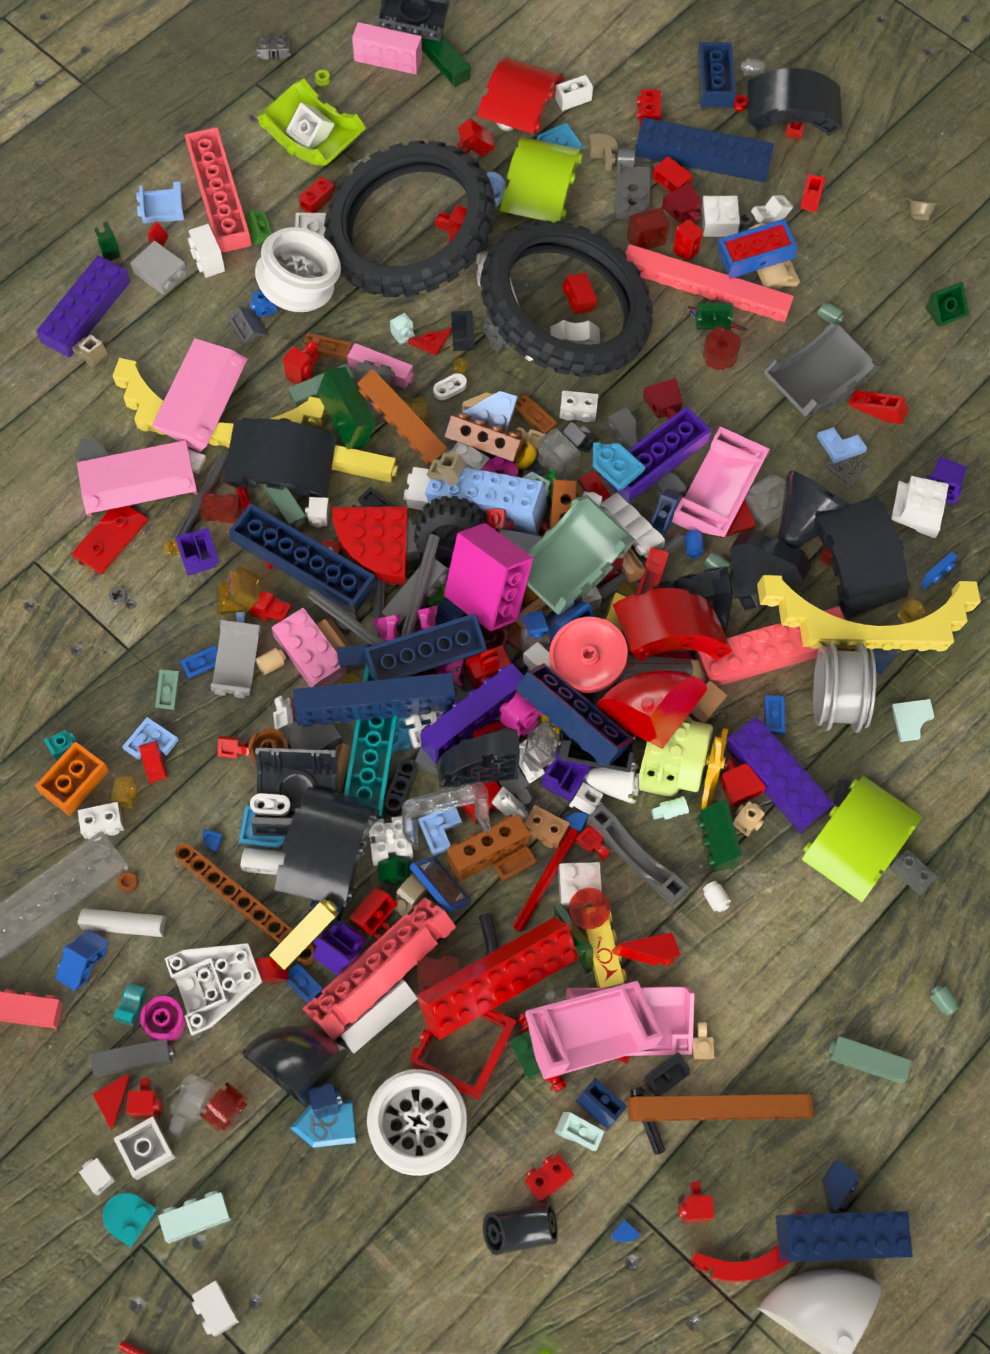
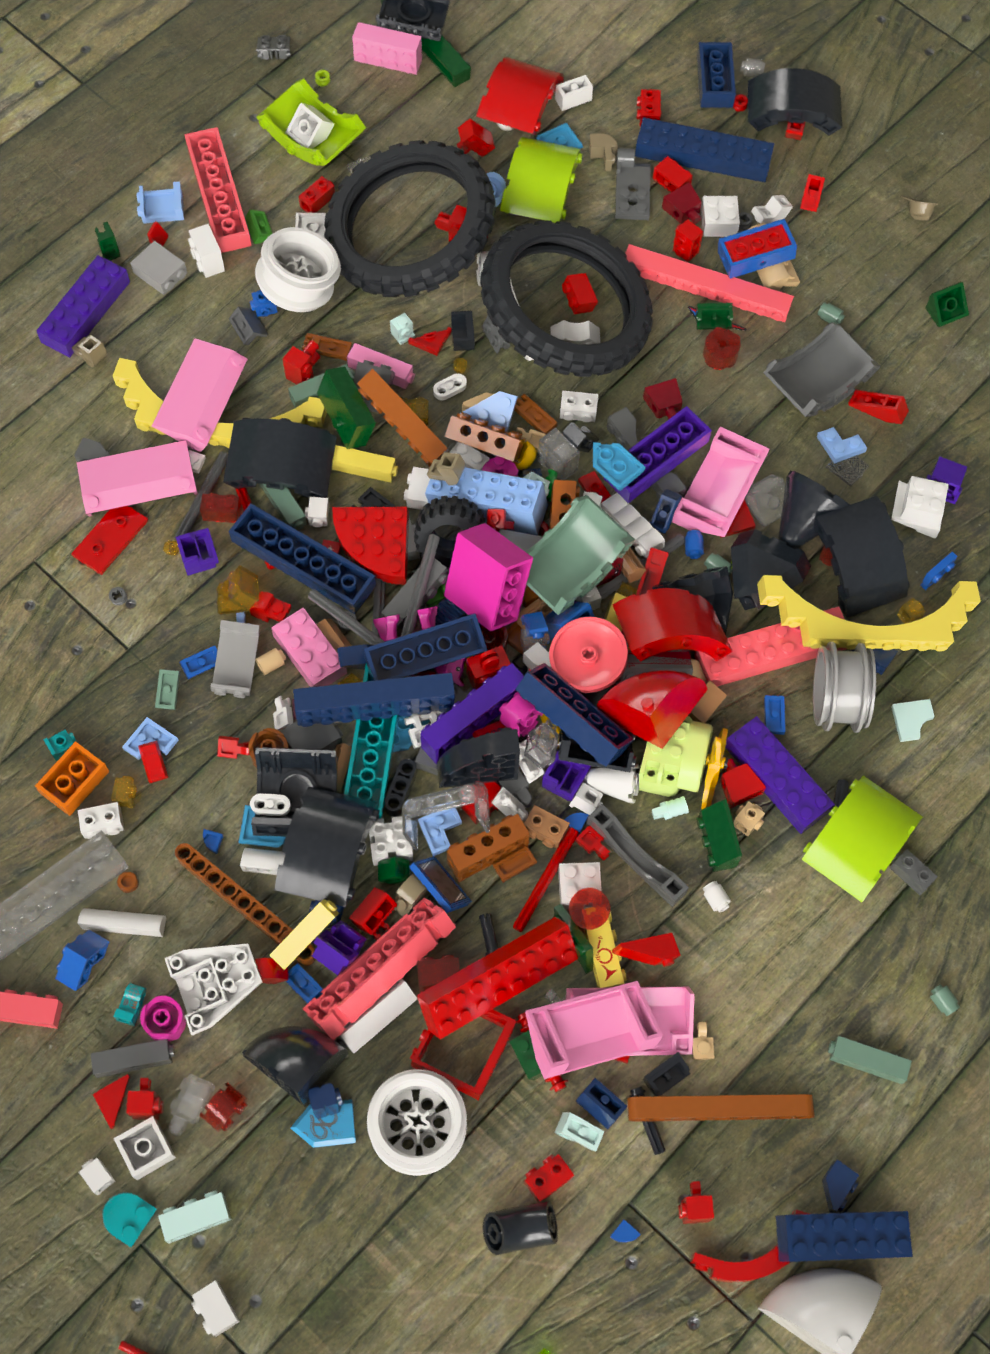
clear red brick [627,207,669,250] -> none

